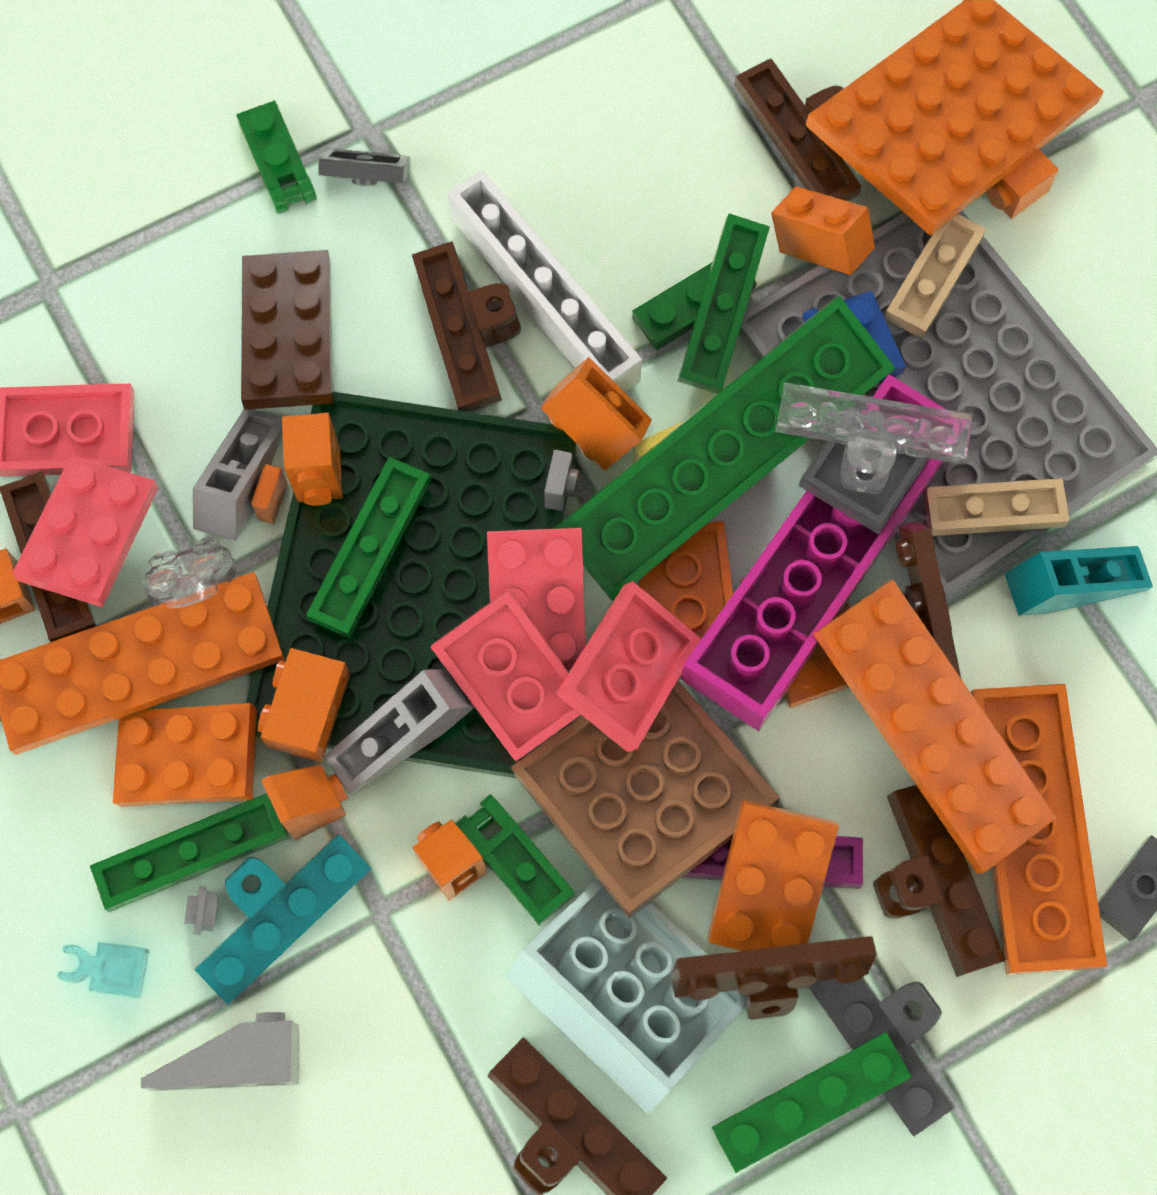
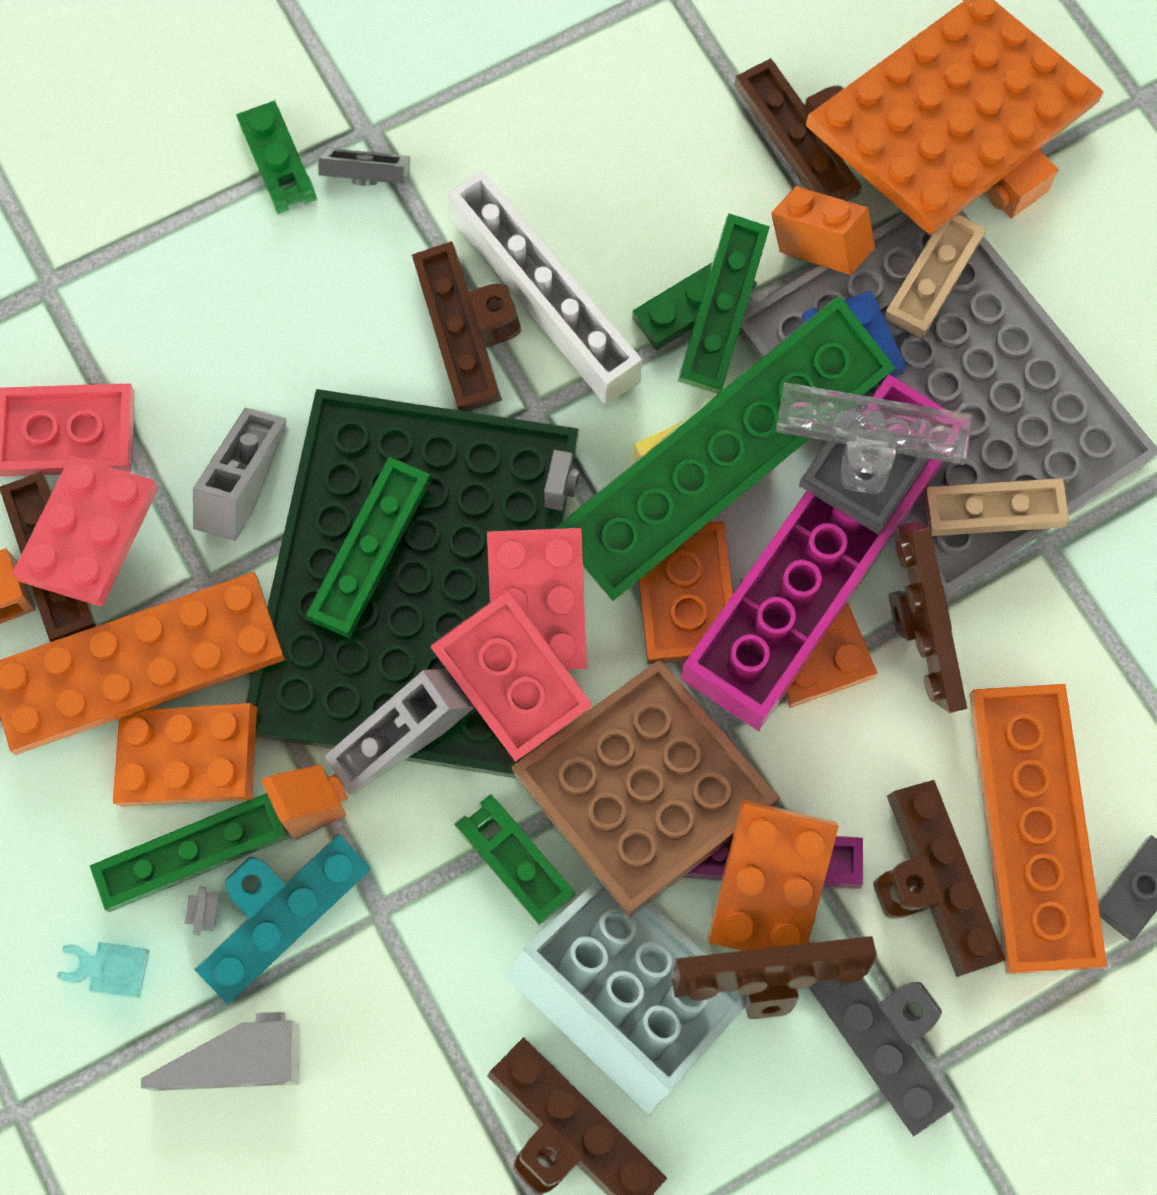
clear plate [142,537,237,608] -> none
reddish brown plate [241,250,333,410] -> none
orange tile [251,464,288,524] -> none
orange brick [258,648,350,763] -> none
orange brick [282,413,343,506] -> none
orange slope [412,819,487,902] -> none
orange brick [541,357,652,471] -> none
coral plate [556,581,701,752] -> none
green plate [711,1031,912,1173] -> none
orange plate [813,579,1057,874] -> none
teal slope [1004,546,1153,616] -> none

